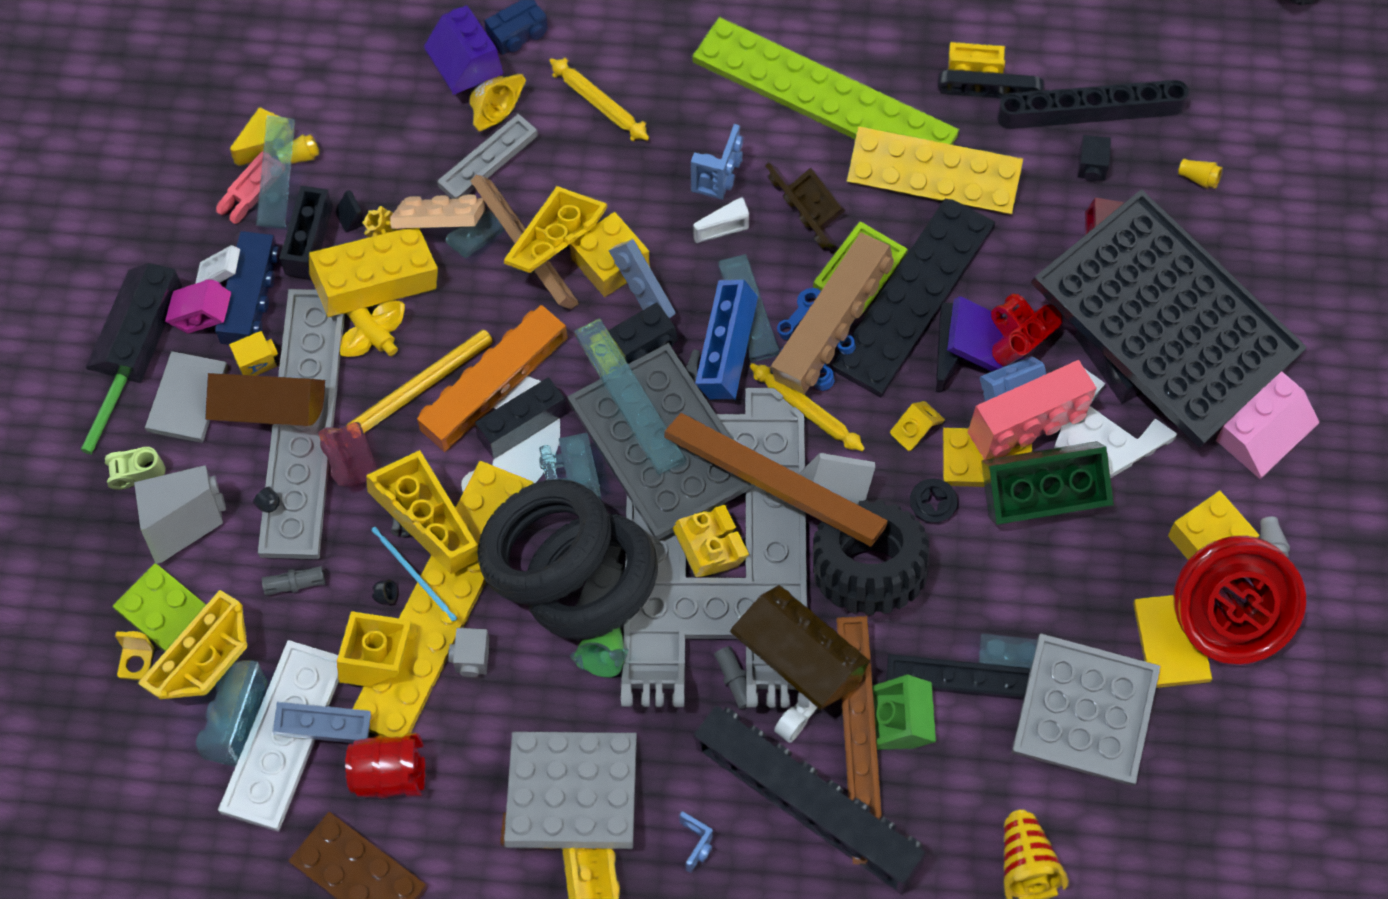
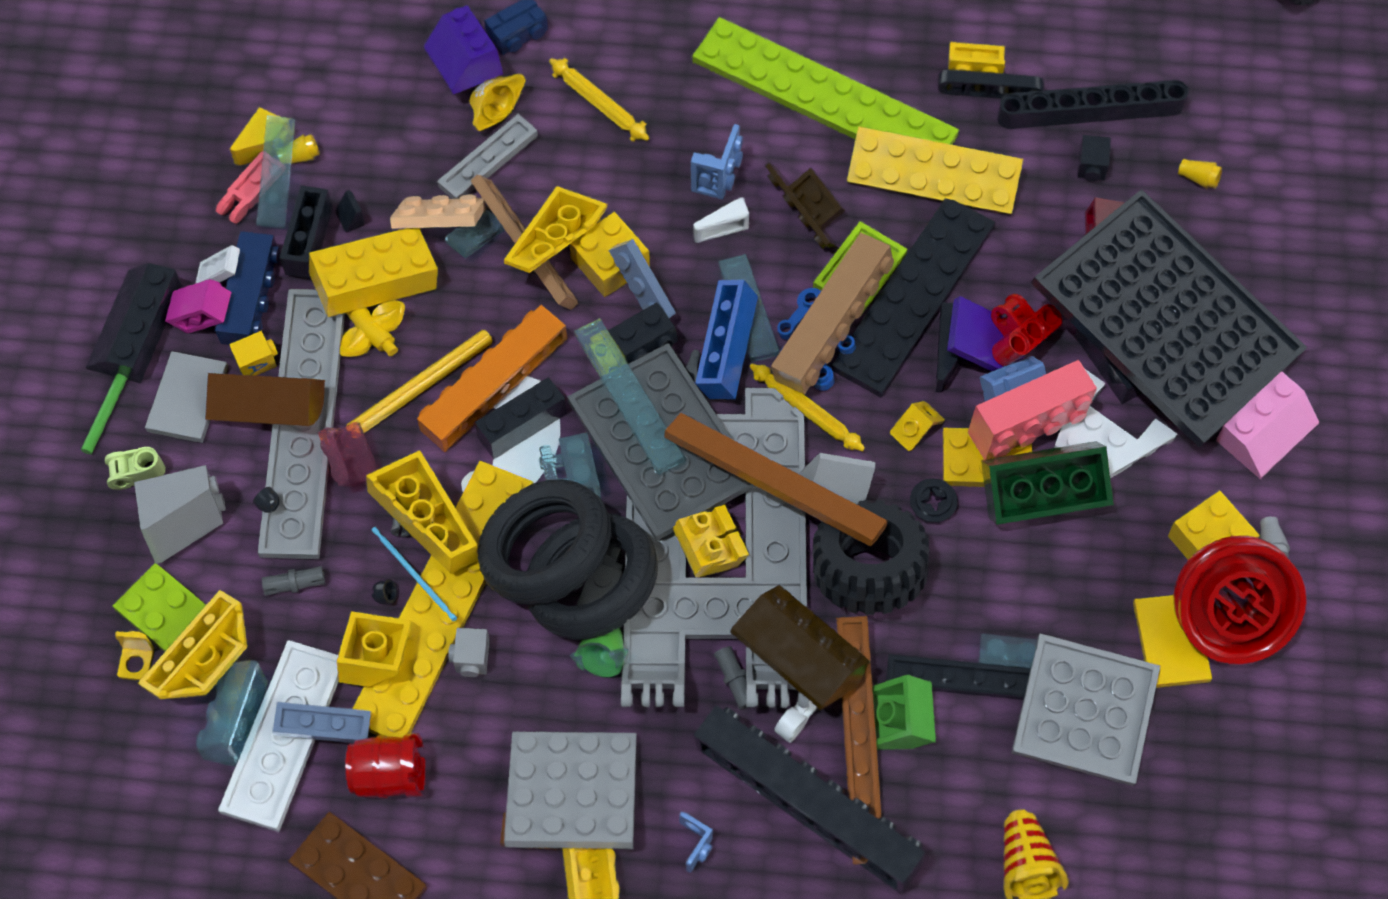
yellow gear [362,206,399,237] -> none

